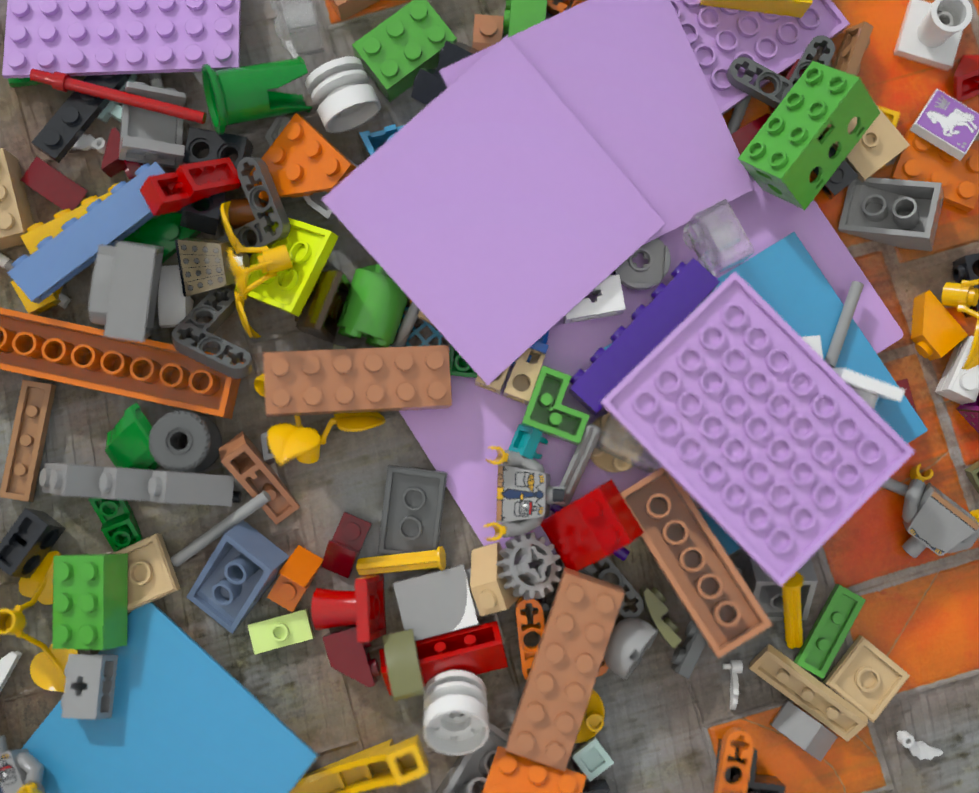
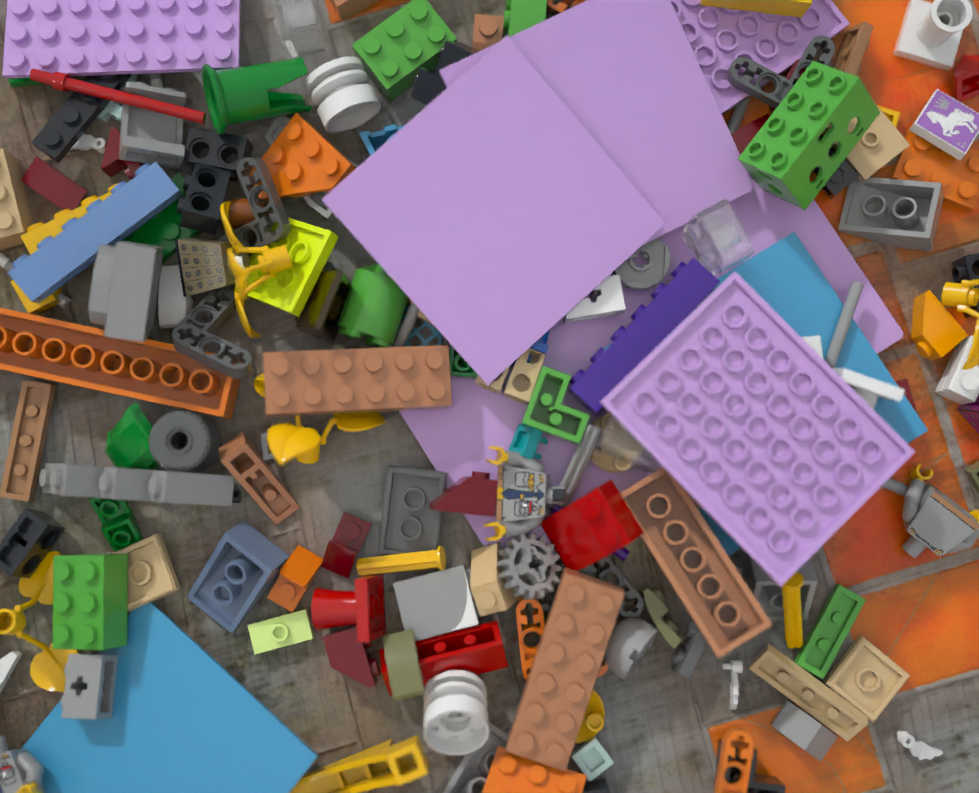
red slope [140,157,241,216] -> none
light grey bar [171,490,271,567] -> none
none -> dark red slope [429,471,498,517]

